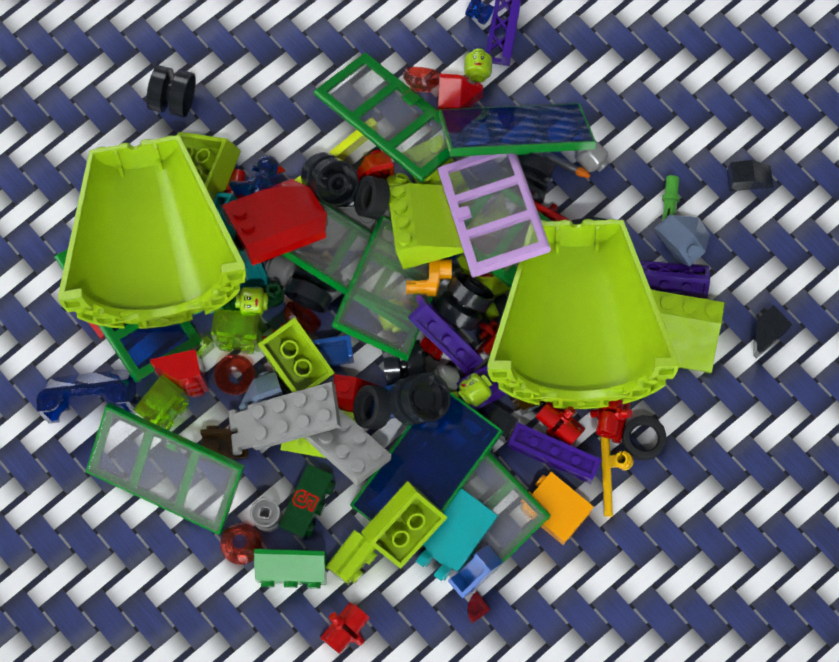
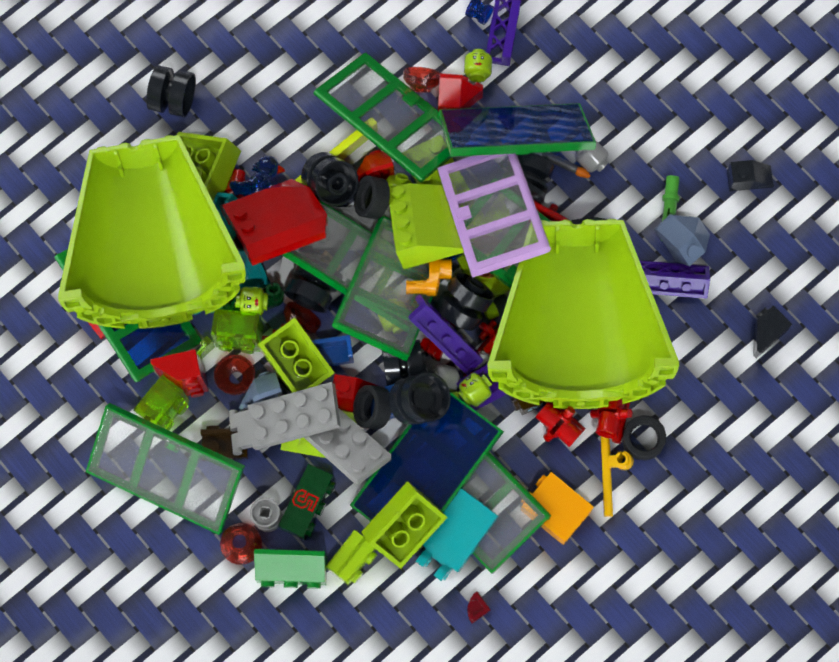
clear blue windscreen [36,369,138,424] -> none
light grey head [265,255,298,286] -> none
red pin [320,602,370,654] -> none
blue panel [448,545,503,599] -> none
black slope [467,403,518,443] -> none
dark purple fence [508,422,602,484] -> none
lime slope [651,290,724,373] -> none

